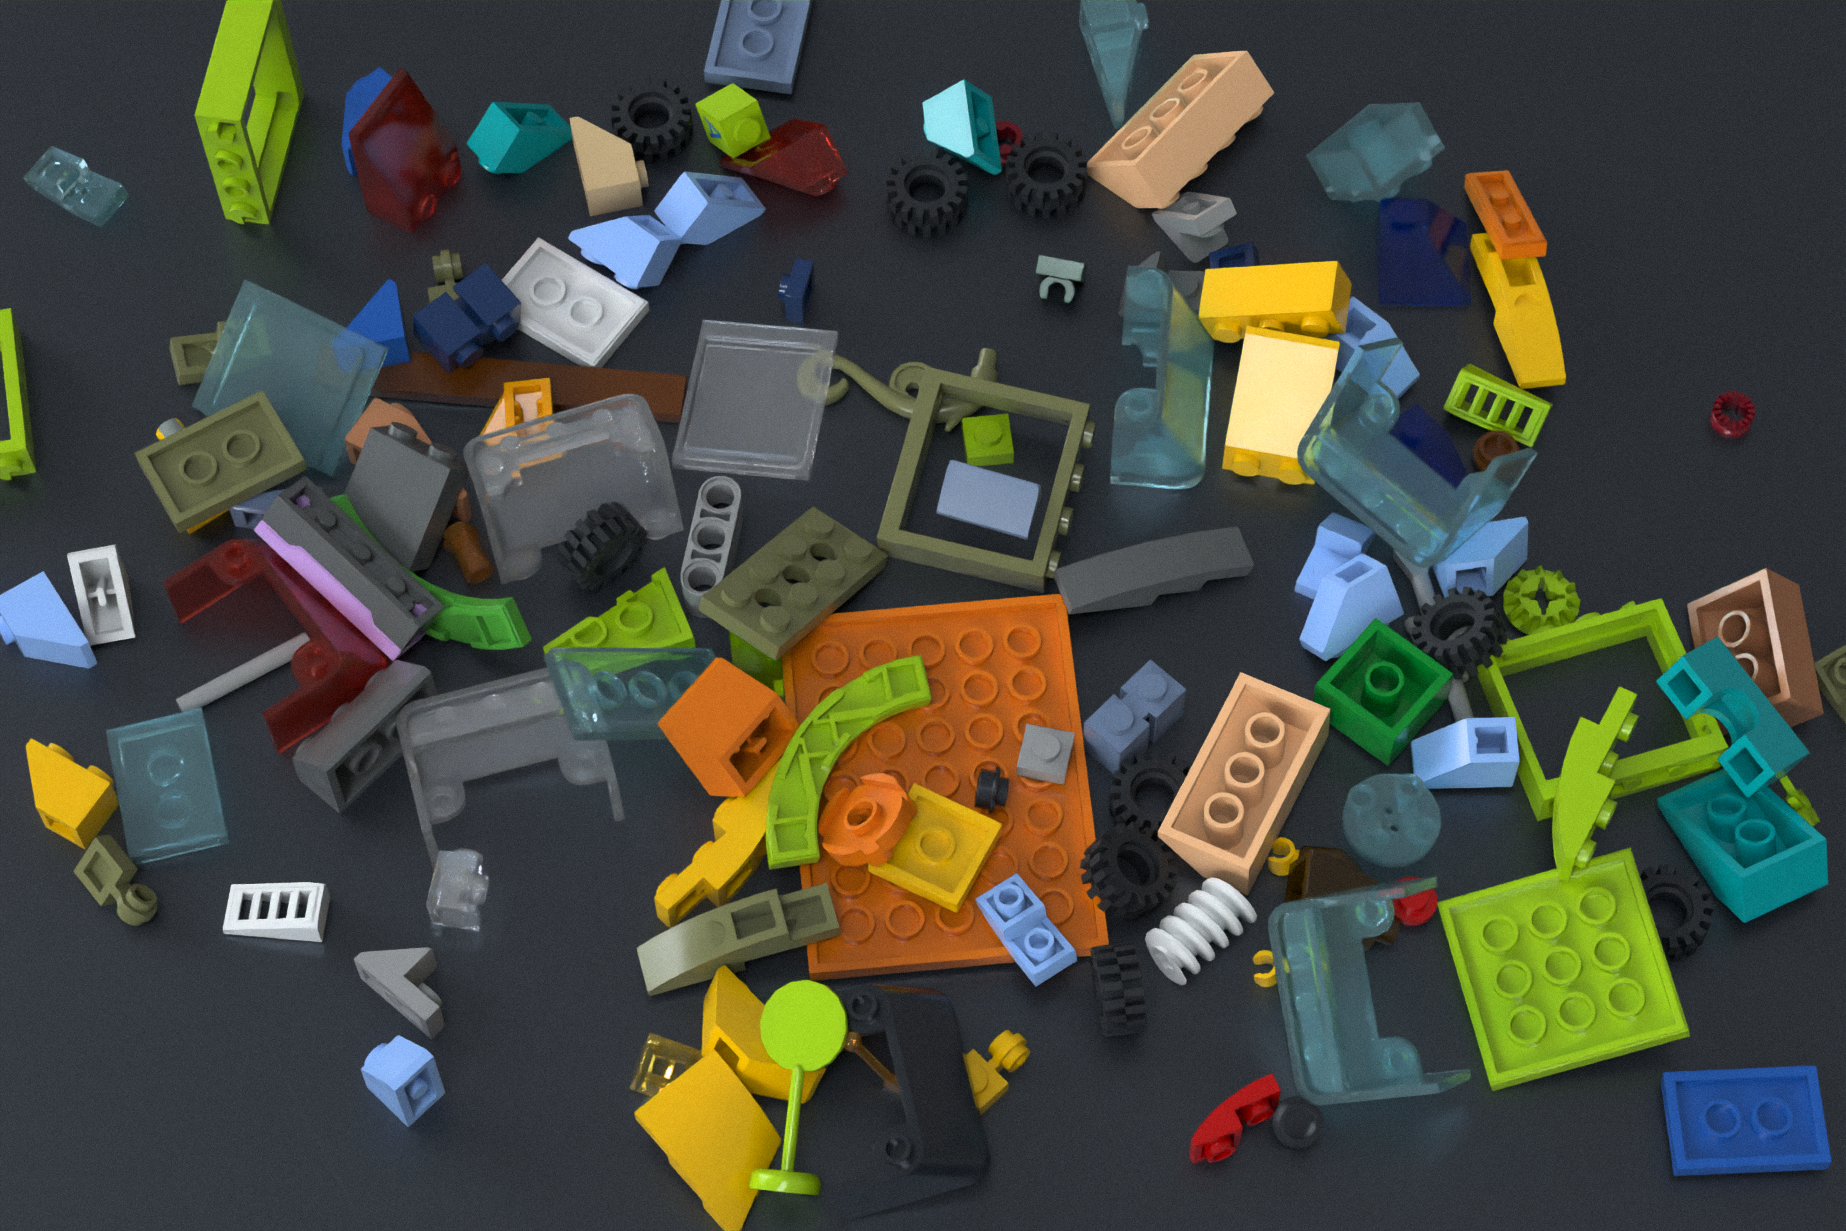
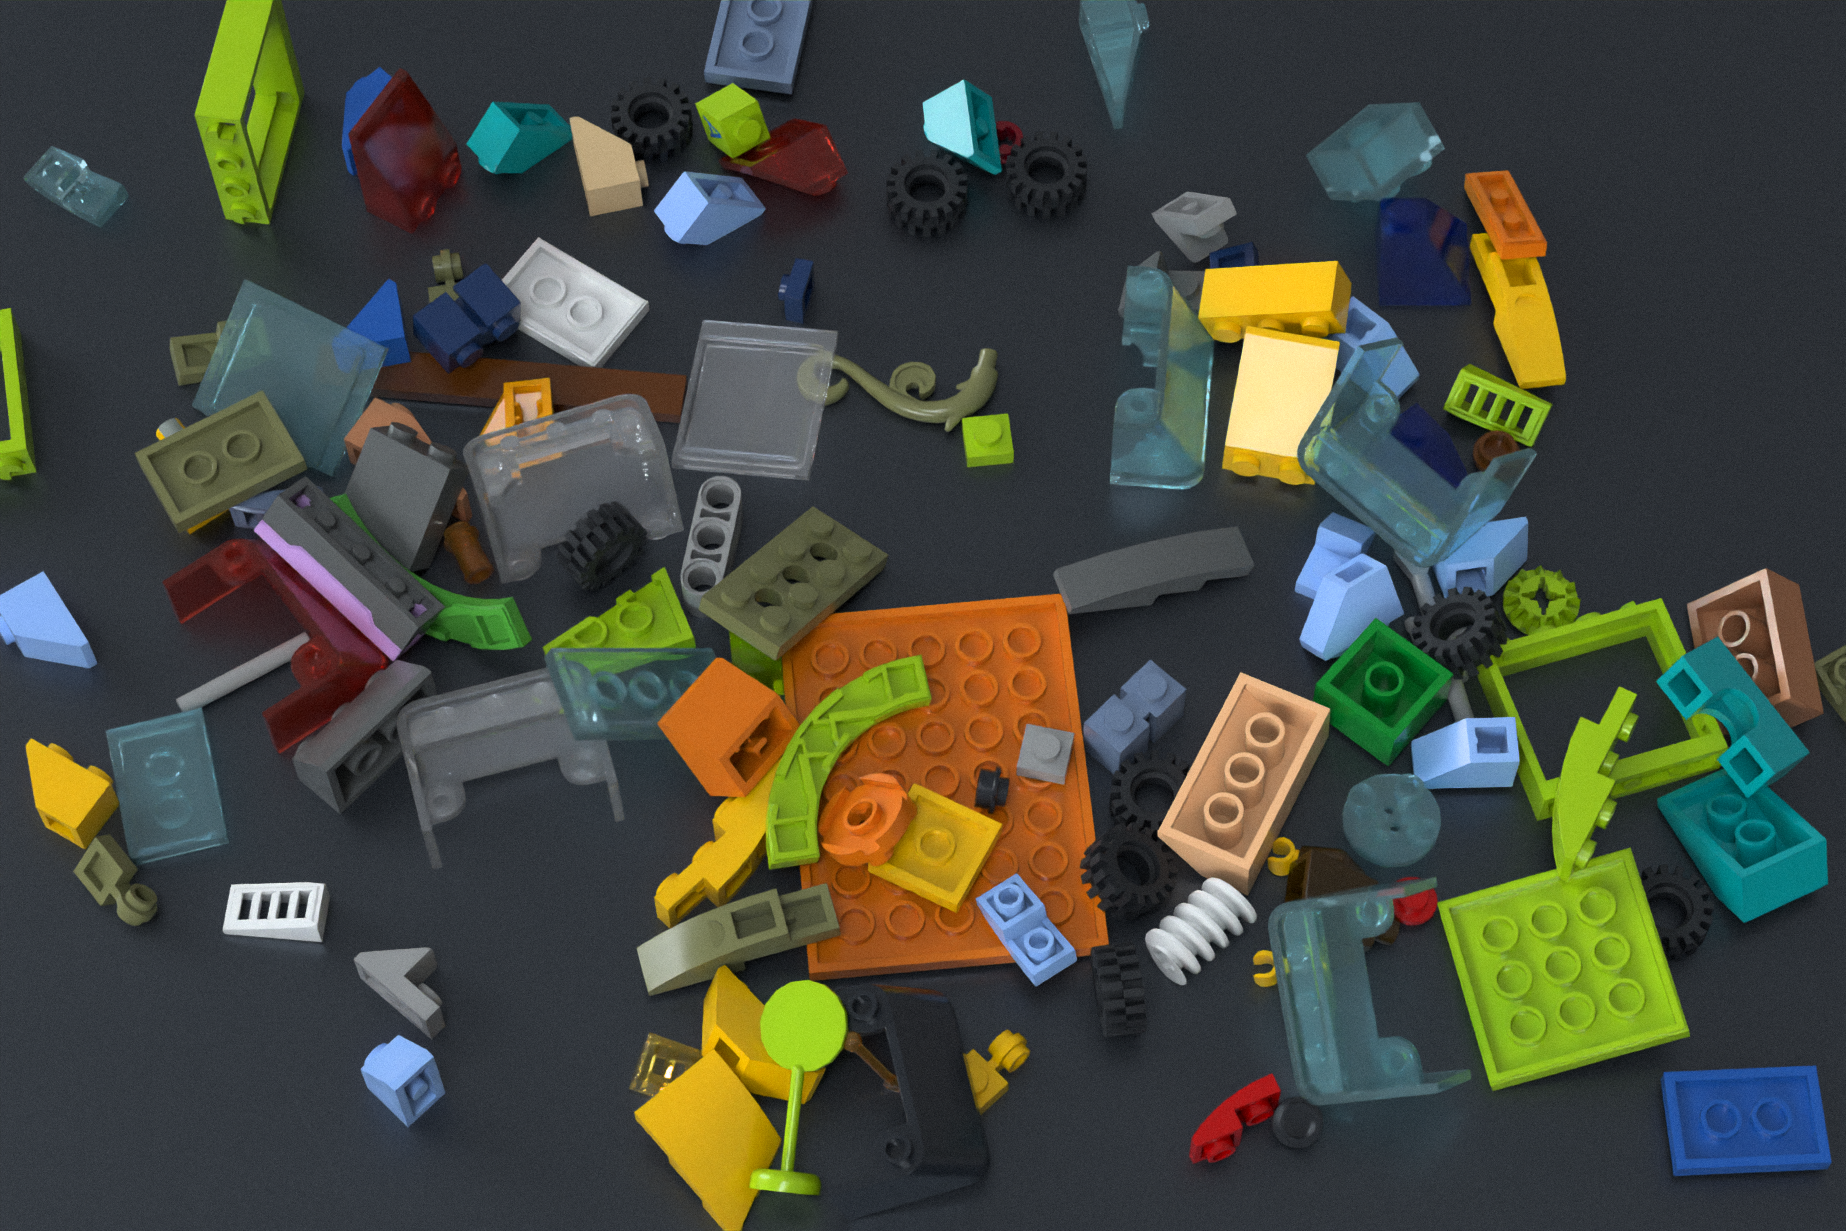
white slope [67,544,136,646] -> none
clear brick [426,848,489,931] -> none
light blue slope [568,215,683,289] -> none
olive window [877,367,1097,593] -> none
sand blue slope [936,460,1042,540] -> none
tile [1036,255,1088,304] -> none
light nougat slope [1087,50,1274,209] -> none
dark red bush [1710,390,1756,438] -> none
lime plant [1779,775,1820,827] -> none

